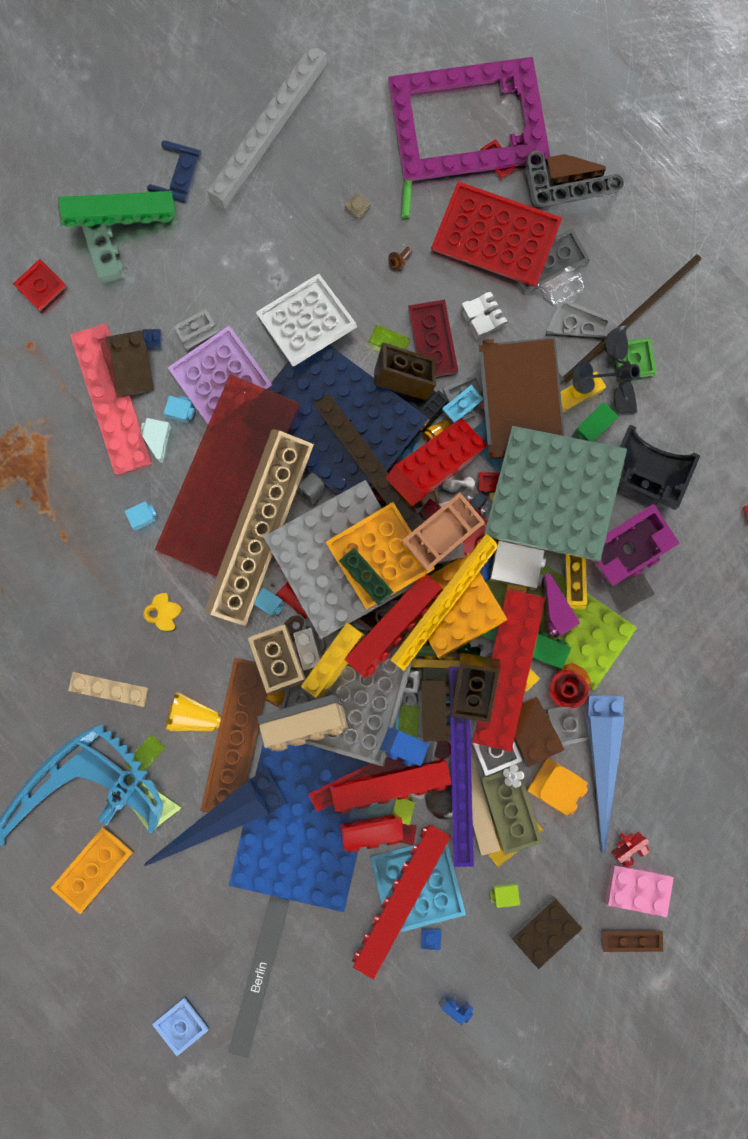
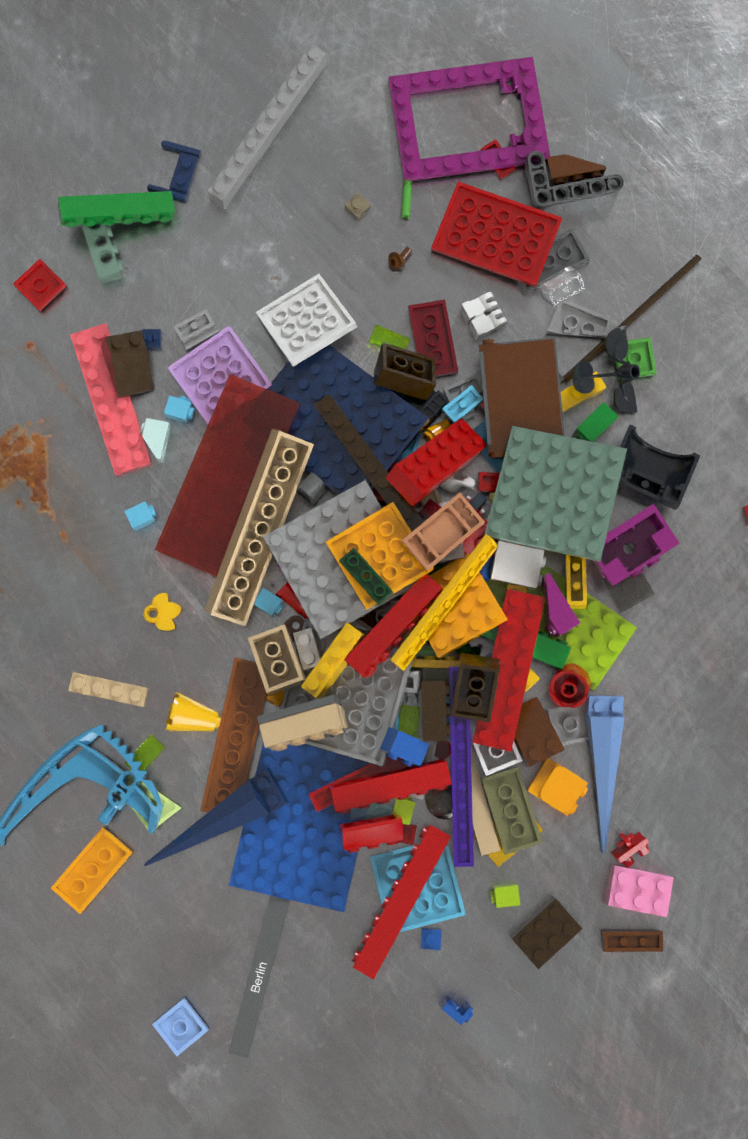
white plant [503,765,524,788] -> none

